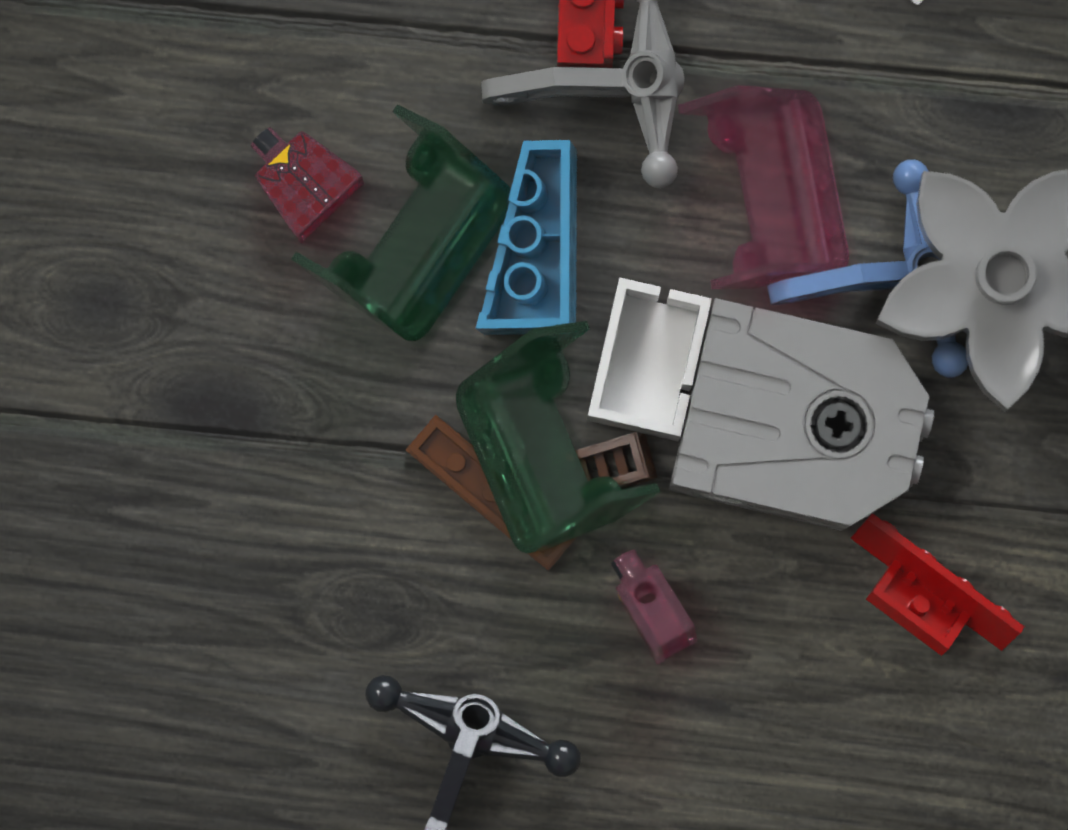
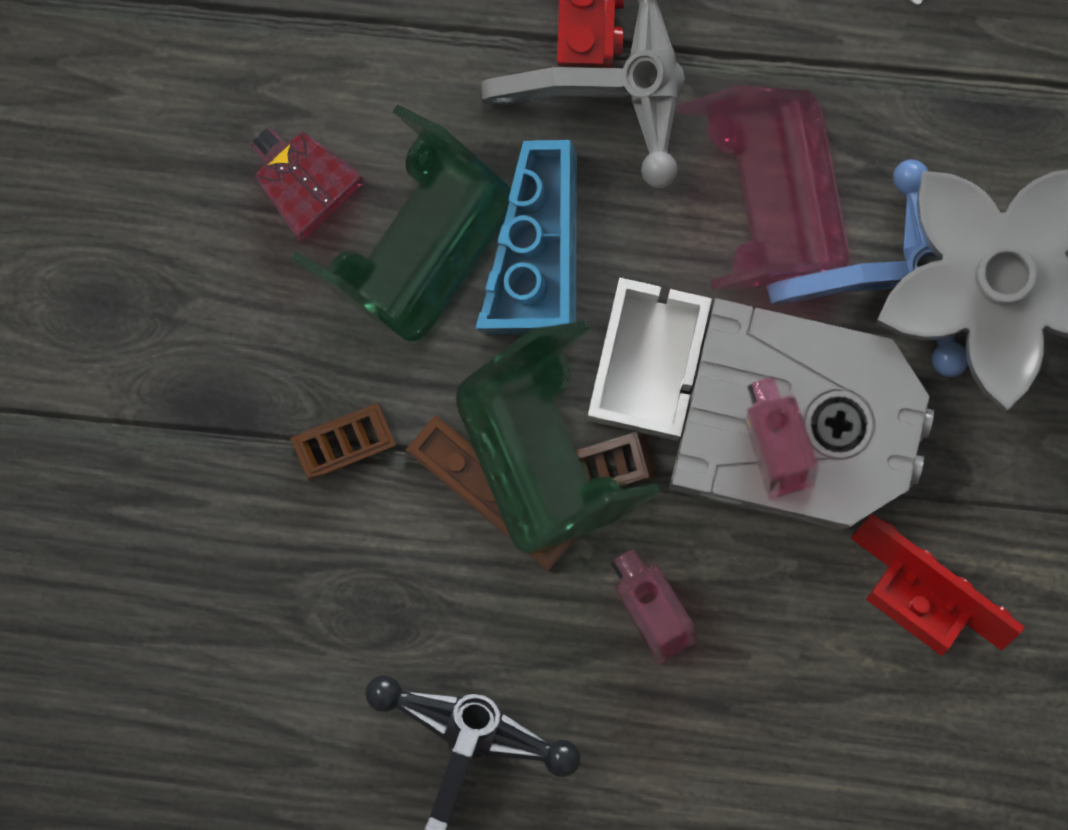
none -> reddish brown slope [290,403,396,483]
none -> clear pink torso [746,378,818,500]

